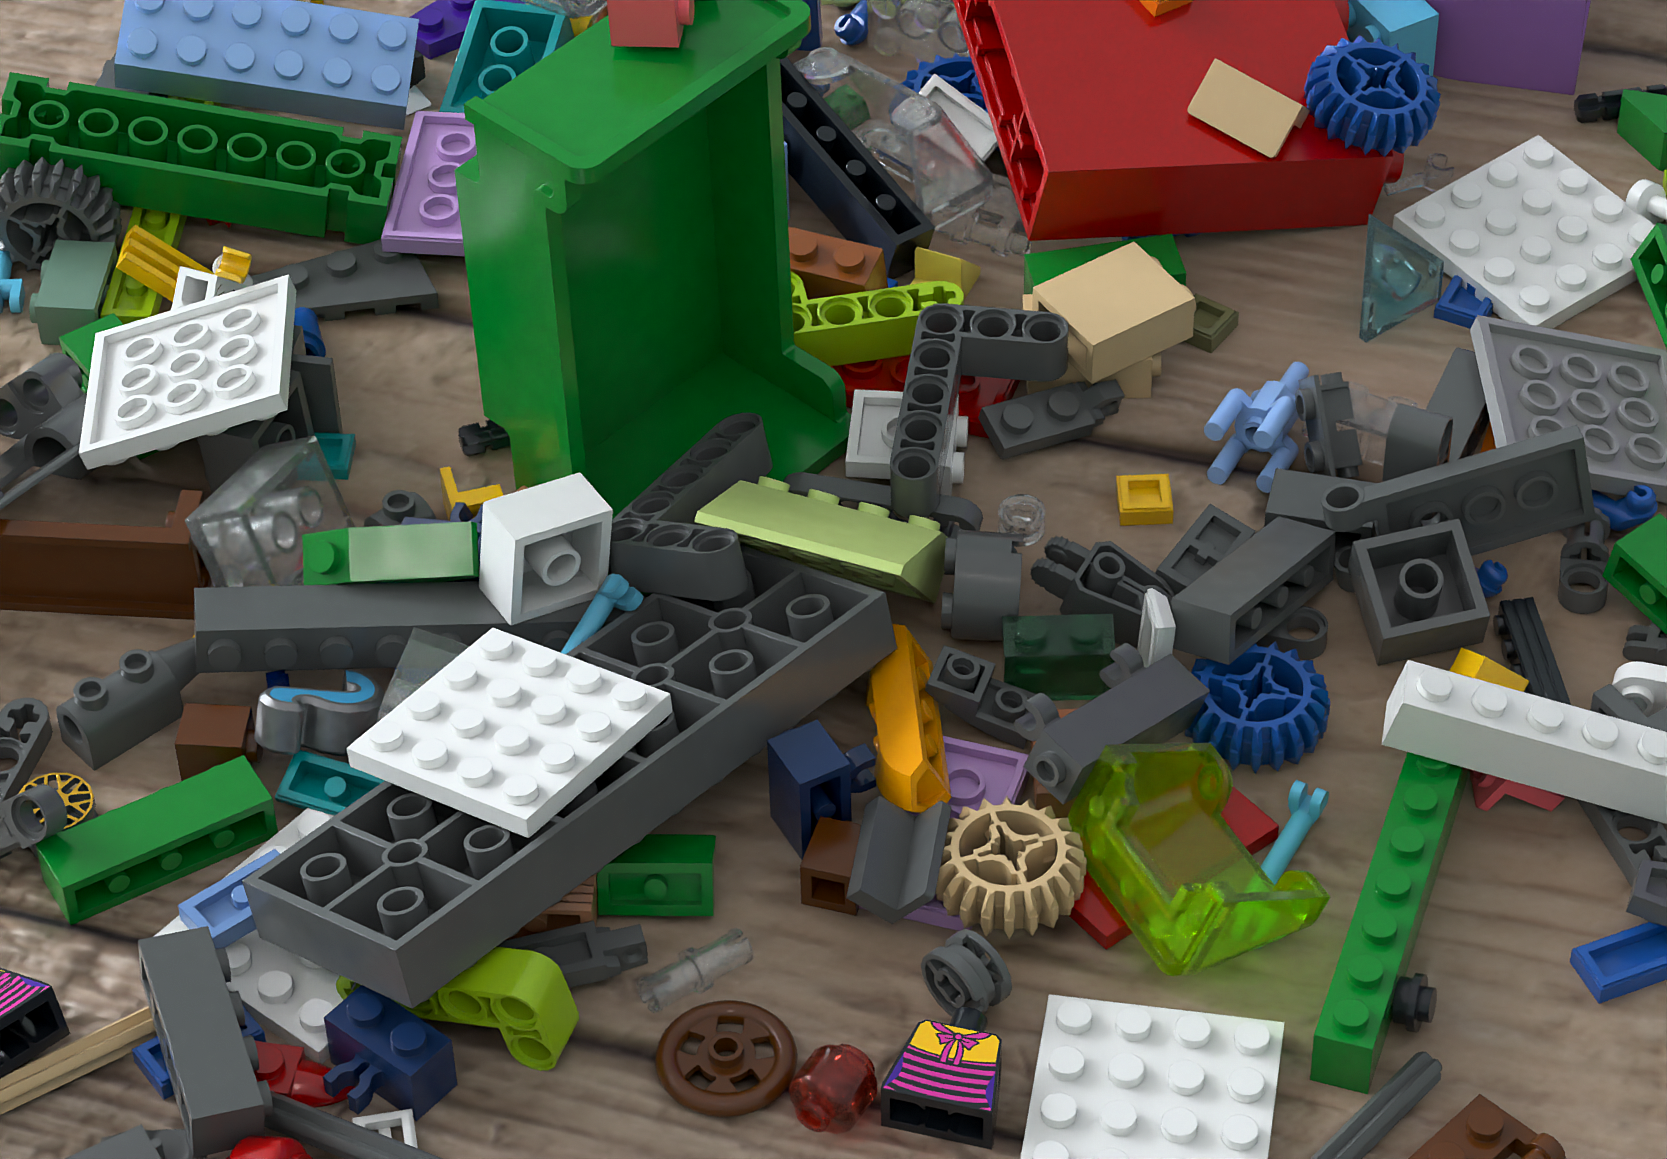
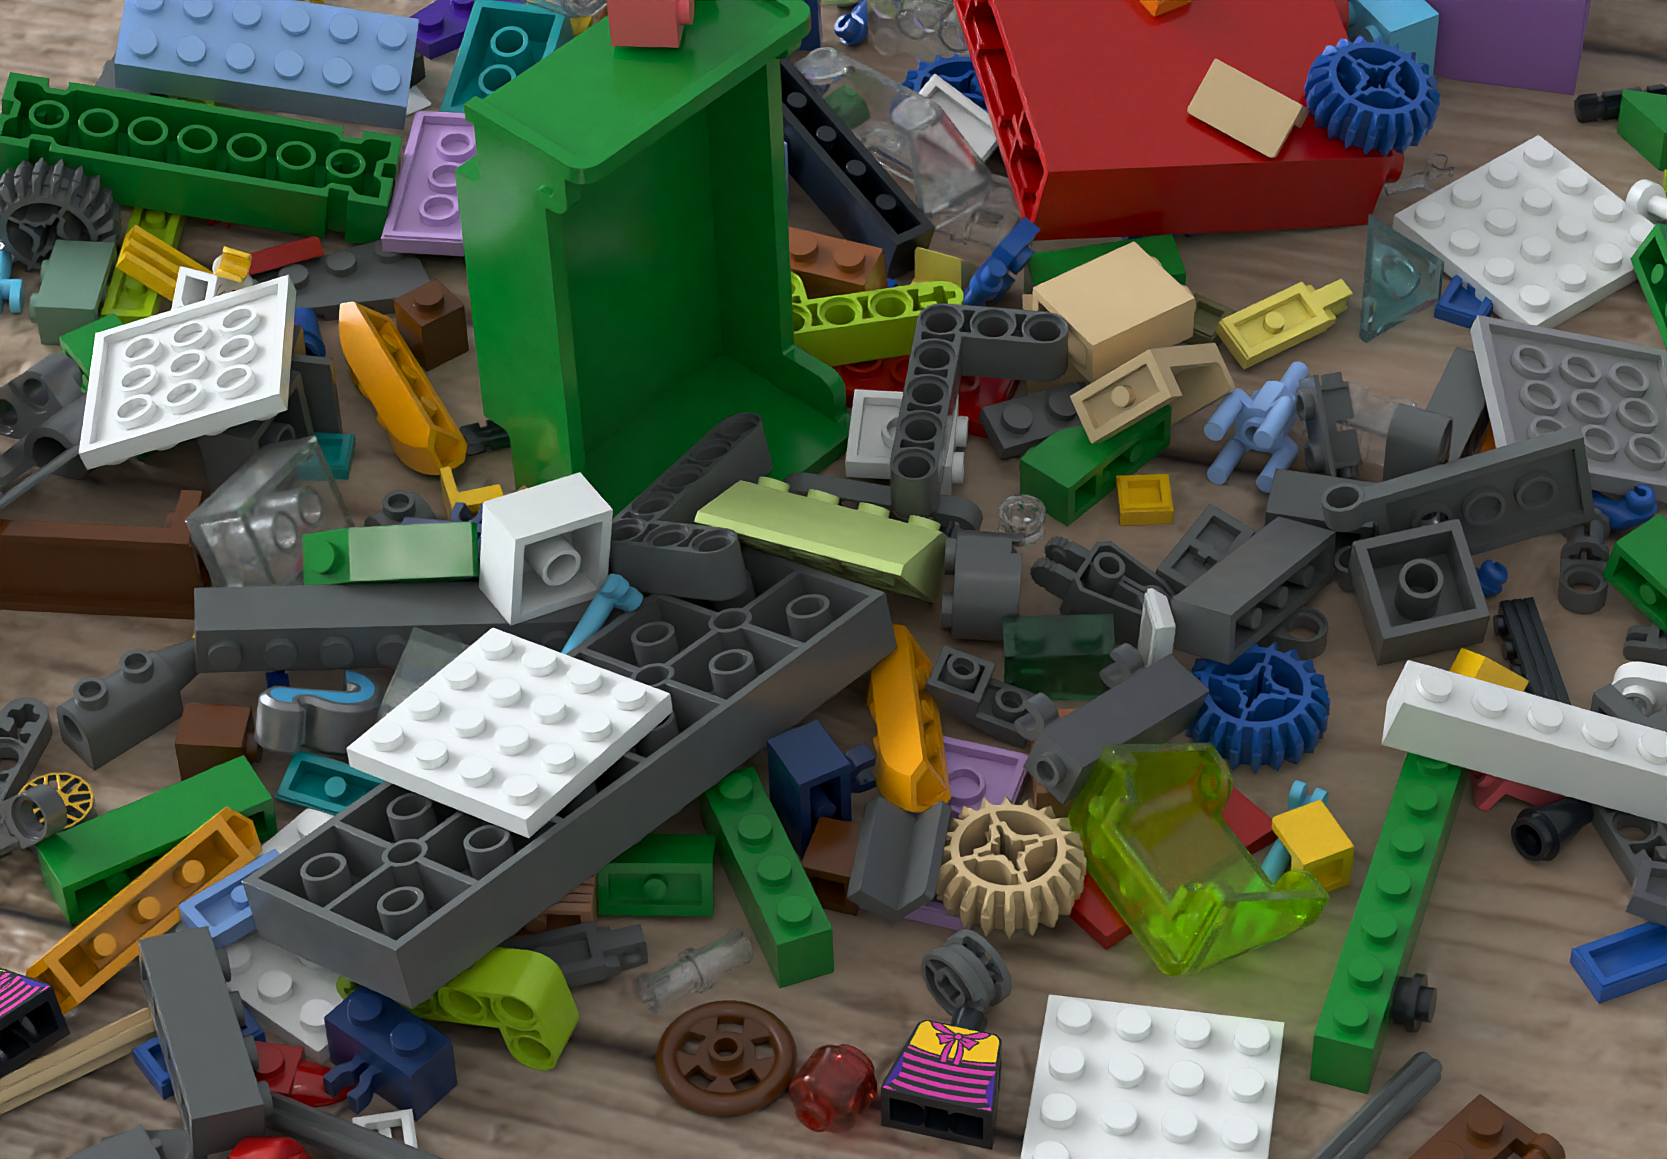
none -> light orange brick [26,806,263,1016]
none -> red tile [248,236,324,275]
none -> light orange brick [339,302,468,475]
none -> reddish brown brick [394,279,469,372]
none -> green brick [701,766,834,989]
none -> blue plate [963,217,1040,307]
none -> green slope [1019,404,1172,527]
none -> tan panel [1070,343,1235,444]
none -> light yellow hinge [1215,278,1353,370]
none -> yellow panel [1272,799,1354,903]
none -> black cone [1511,796,1594,861]

